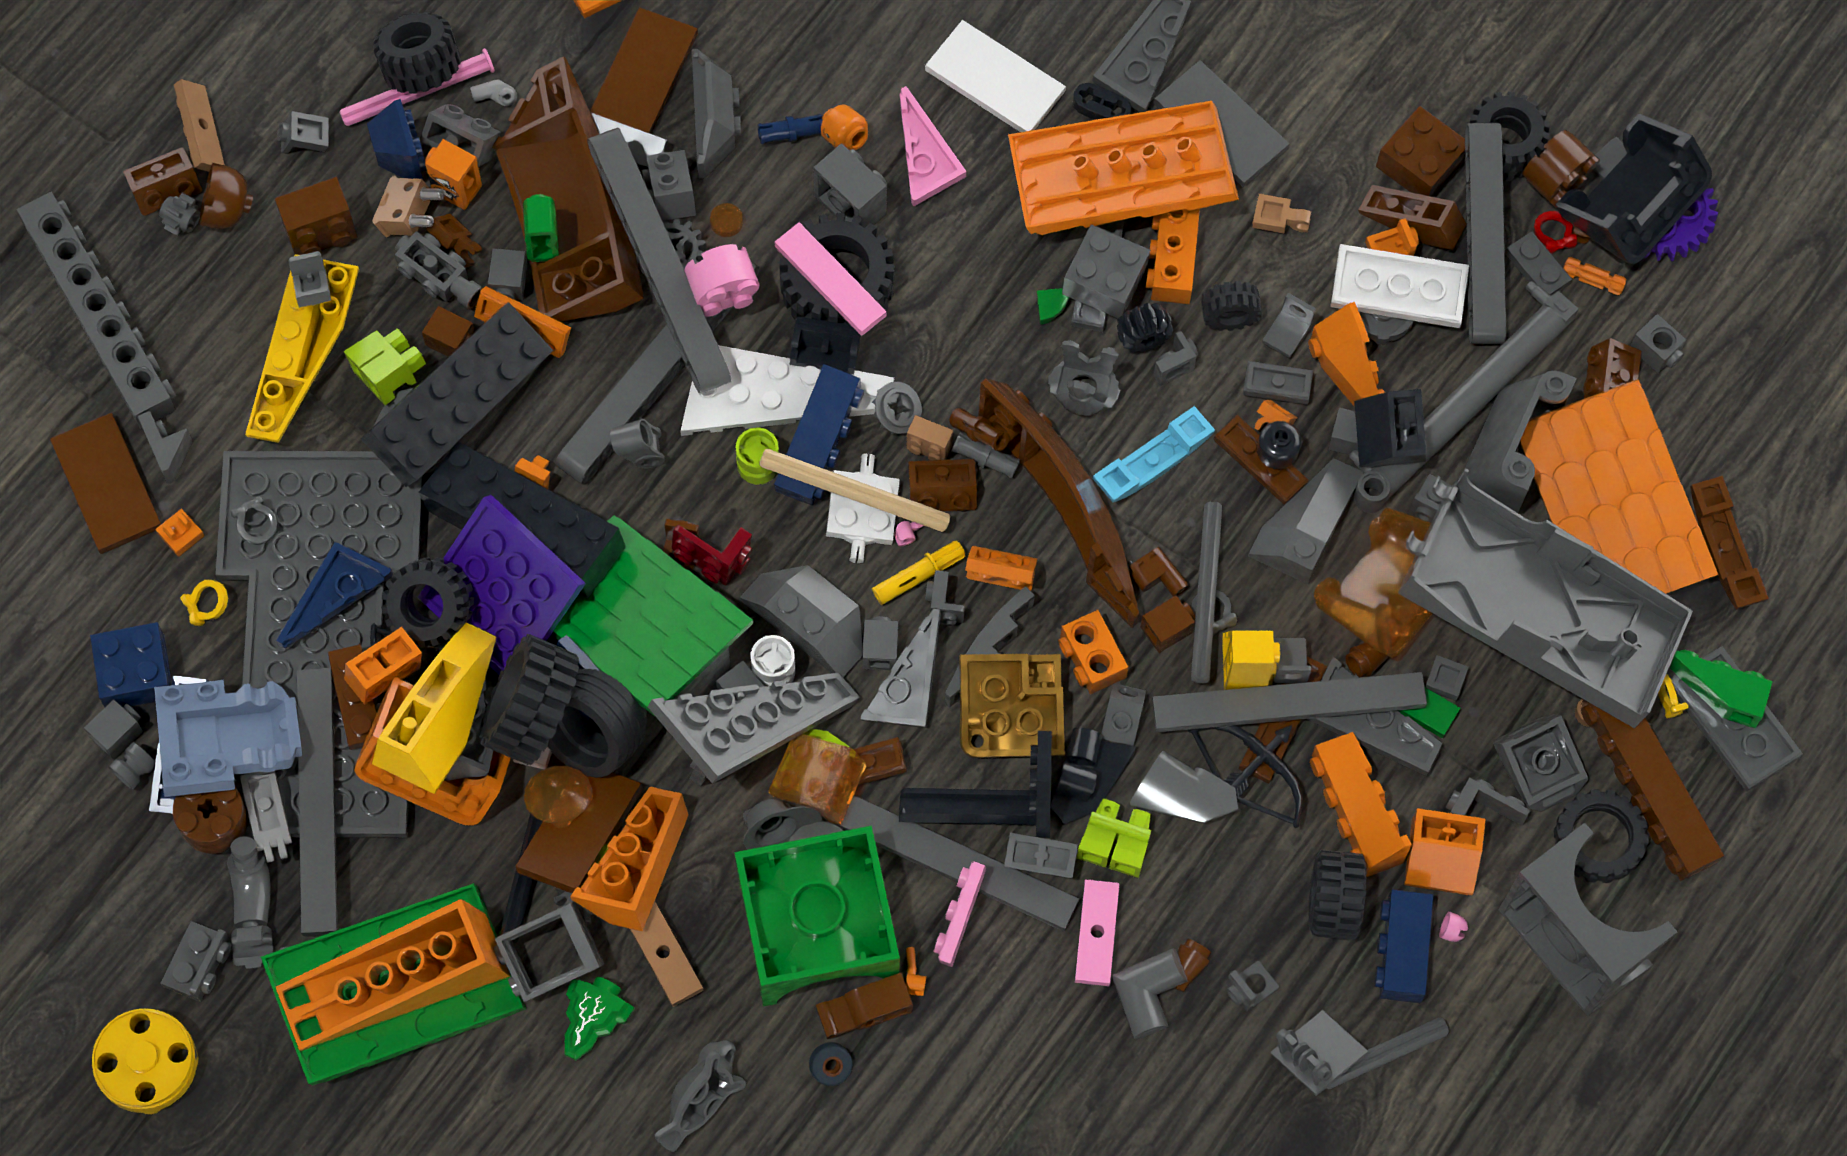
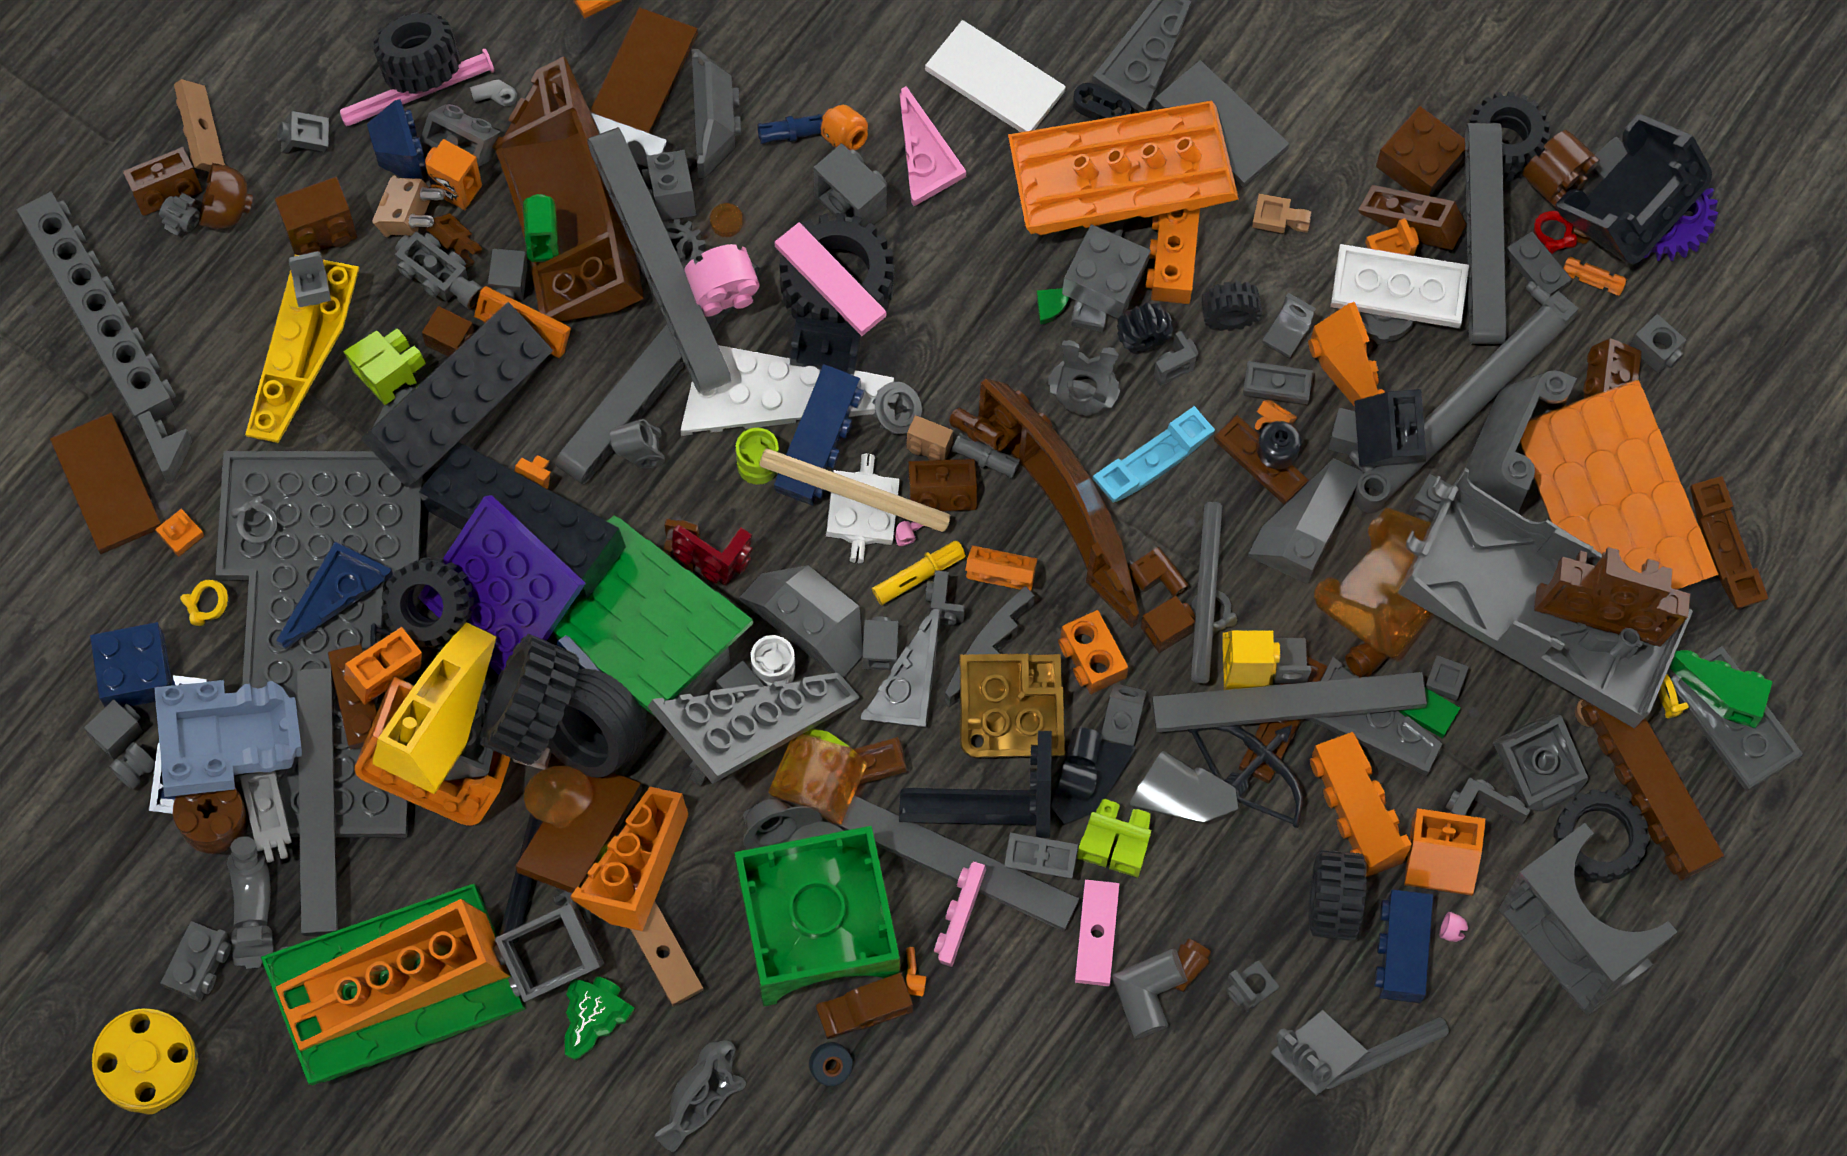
none -> reddish brown piece [1534,547,1690,647]

